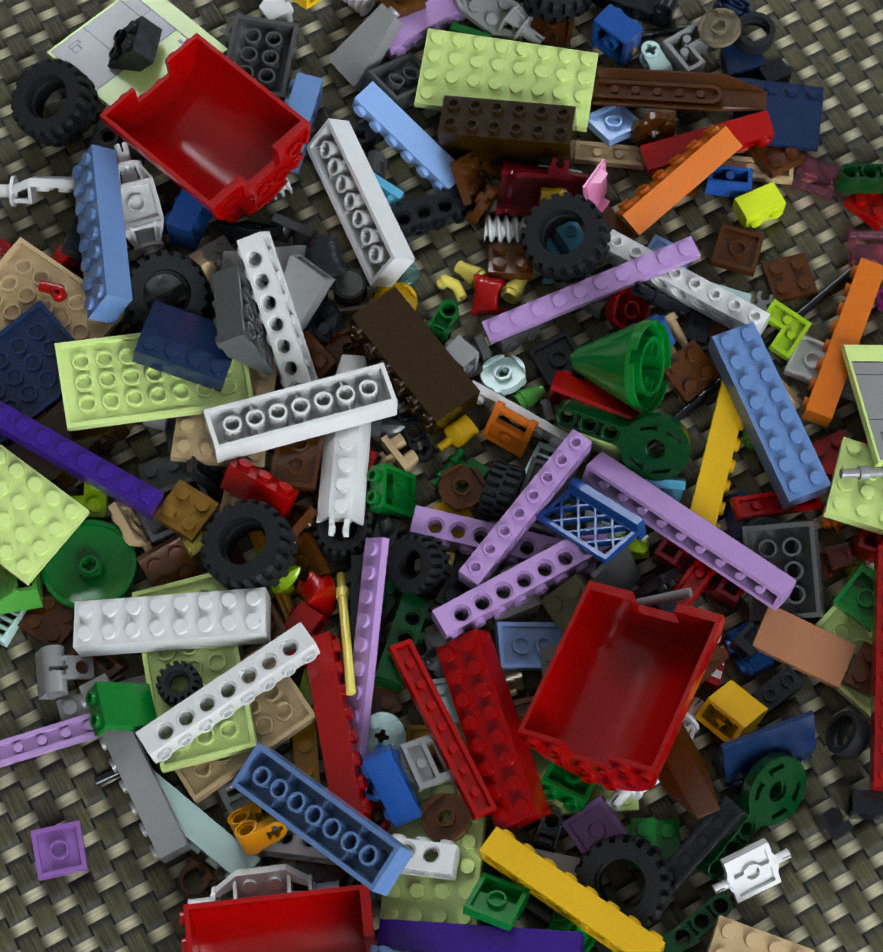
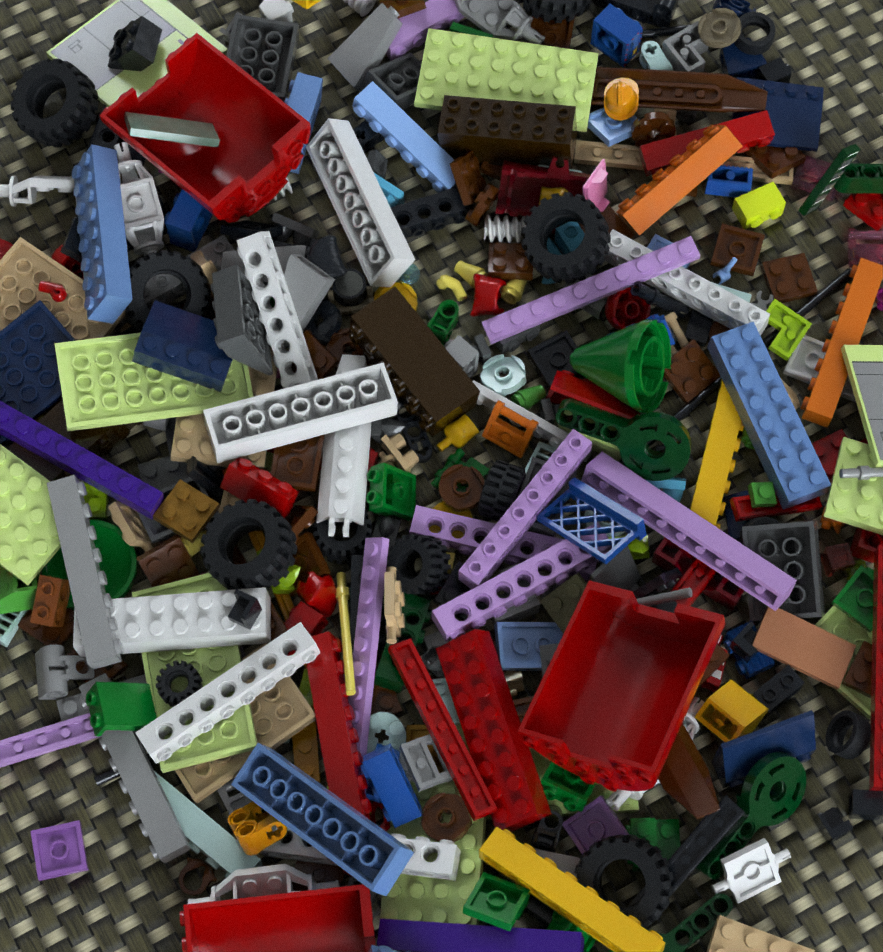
none -> dark orange brick [30,575,71,627]
none -> light grey brick [47,475,123,670]
none -> sand green tile [124,112,220,147]
none -> black panel [227,589,262,630]
none -> tan plate [384,567,405,644]
none -> light orange piece [604,77,639,121]
none -> light blue hand [713,257,737,285]
none -> bright green plate [748,482,777,508]
none -> dark green tile [799,144,861,216]

